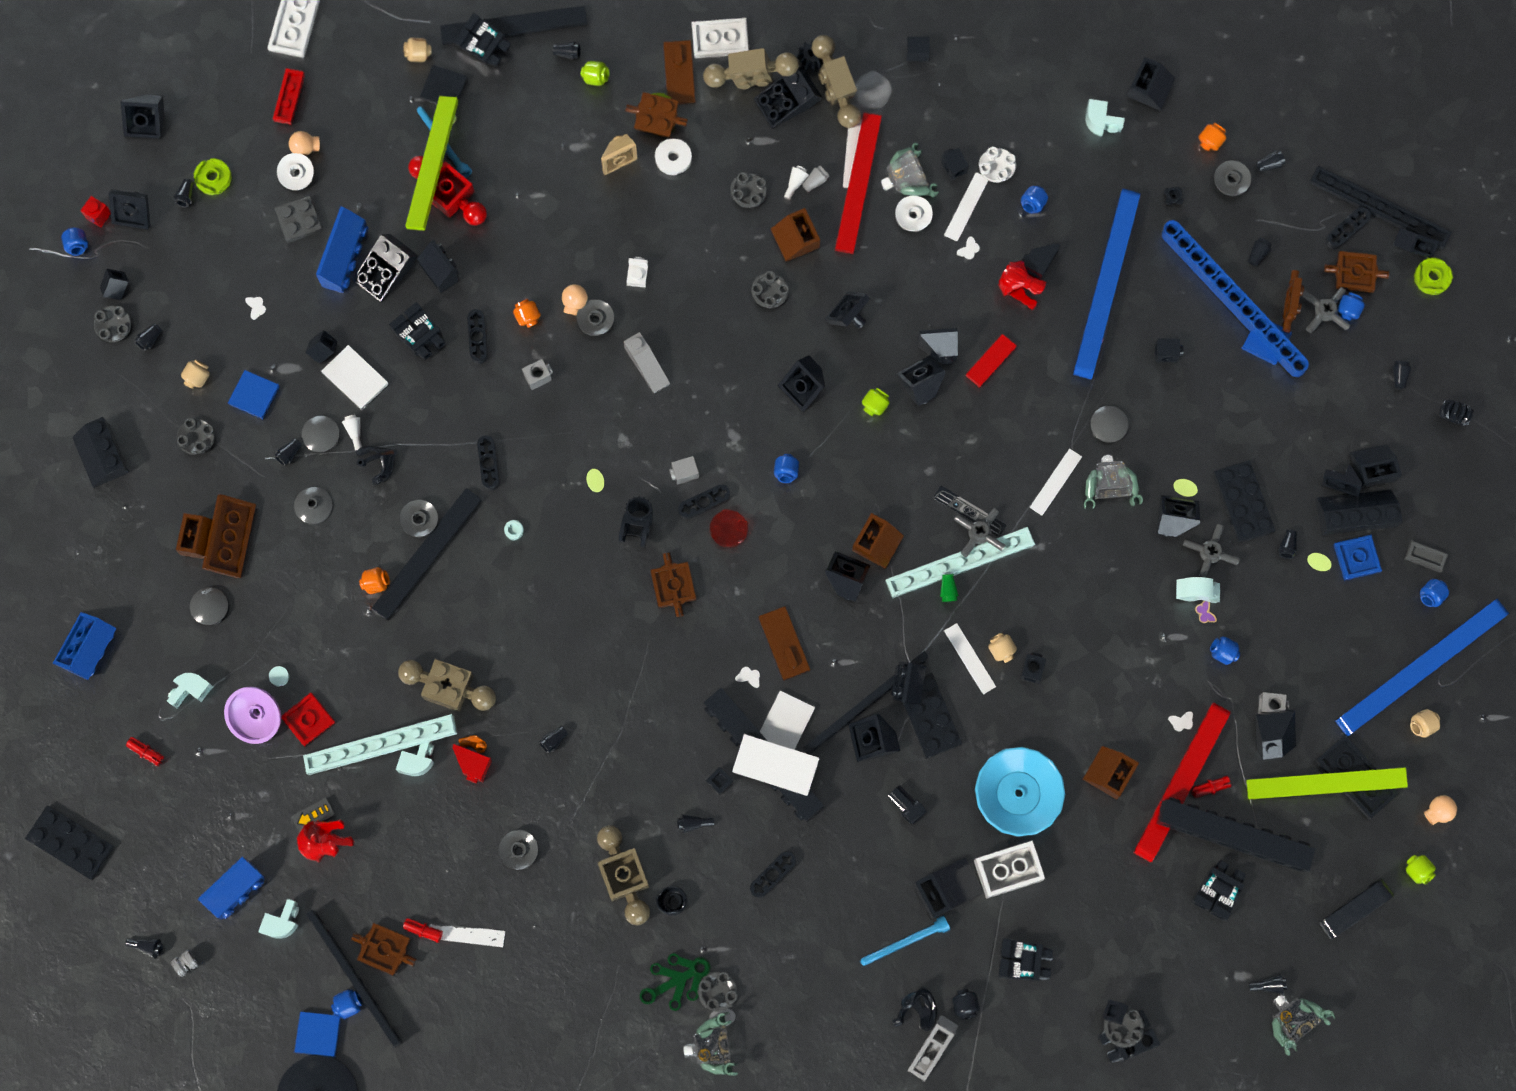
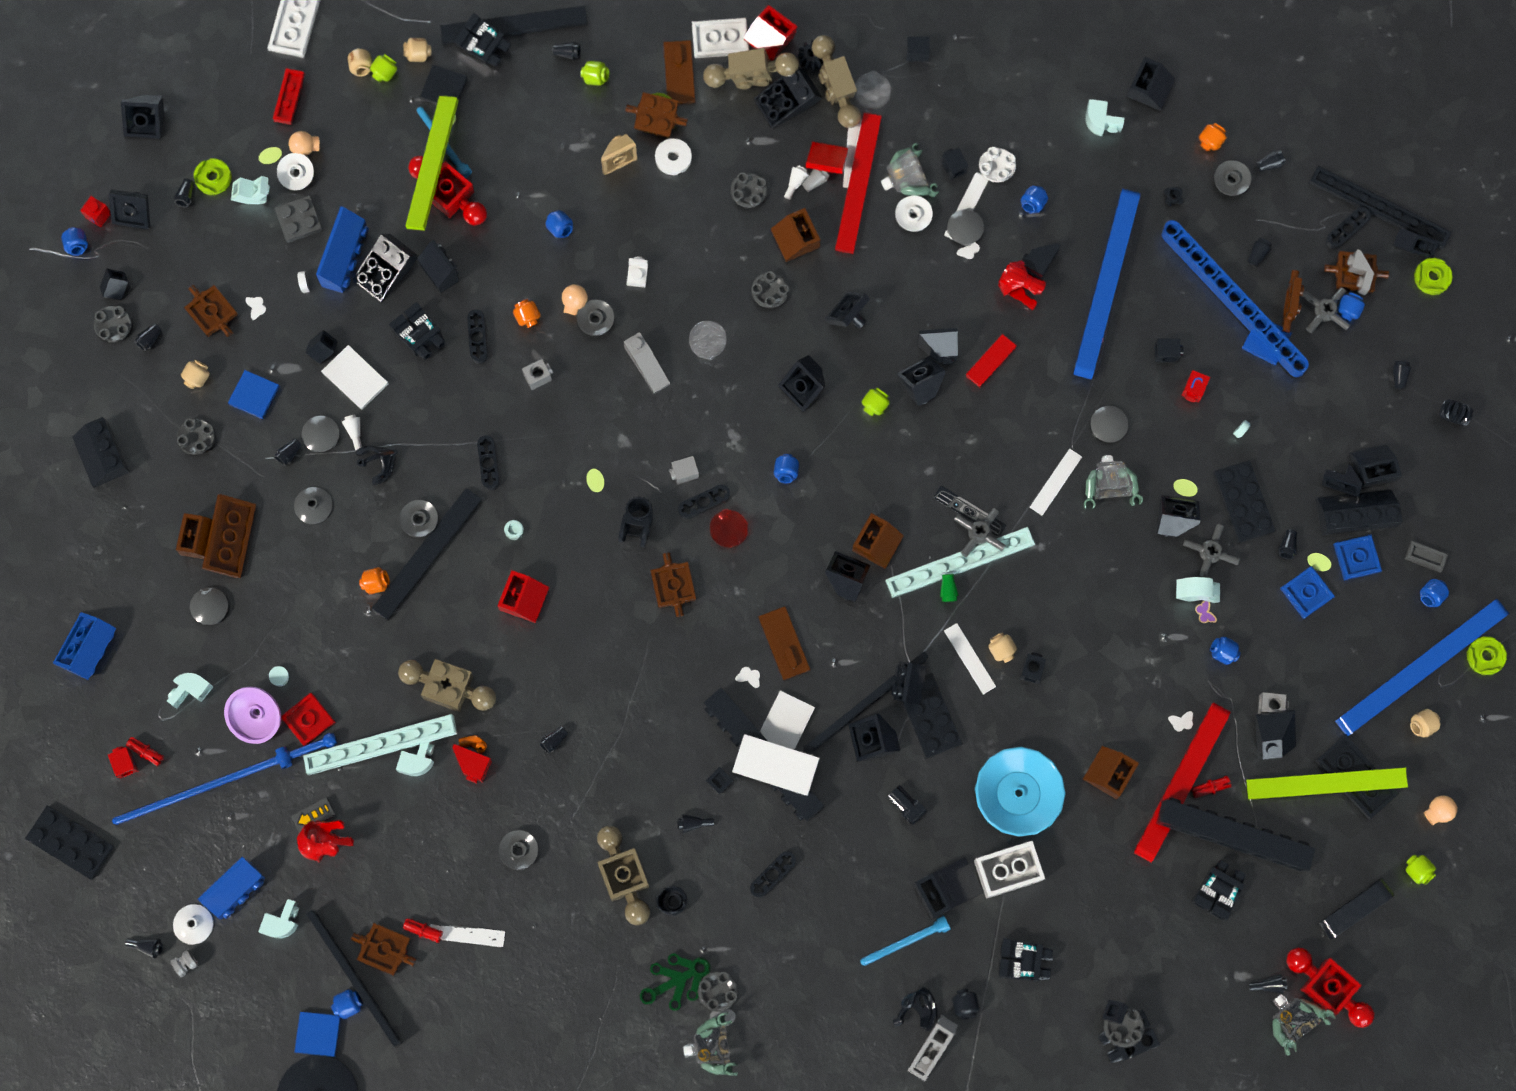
none -> red brick [108,746,138,779]
none -> blue bar [112,733,337,825]
none -> white dish [173,904,213,944]
none -> reddish brown plate [184,285,238,337]
none -> light aqua brick [231,176,270,204]
none -> yellowish green sticker [259,147,282,164]
none -> white tile [298,271,310,293]
none -> tan head [348,49,372,77]
none -> lime head [370,54,397,83]
none -> red slope [498,570,549,623]
none -> blue head [546,210,573,238]
none -> clear tile [689,321,727,360]
none -> slope [744,5,798,61]
none -> red tile [806,141,848,174]
none -> dark grey dish [947,209,984,246]
none -> red brick [1181,370,1210,402]
none -> light aqua tile [1233,420,1251,438]
none -> blue tile [1280,566,1335,619]
none -> red brick [1286,947,1374,1028]
none -> light grey slope [1347,249,1374,295]
none -> lime tile [1467,636,1507,675]

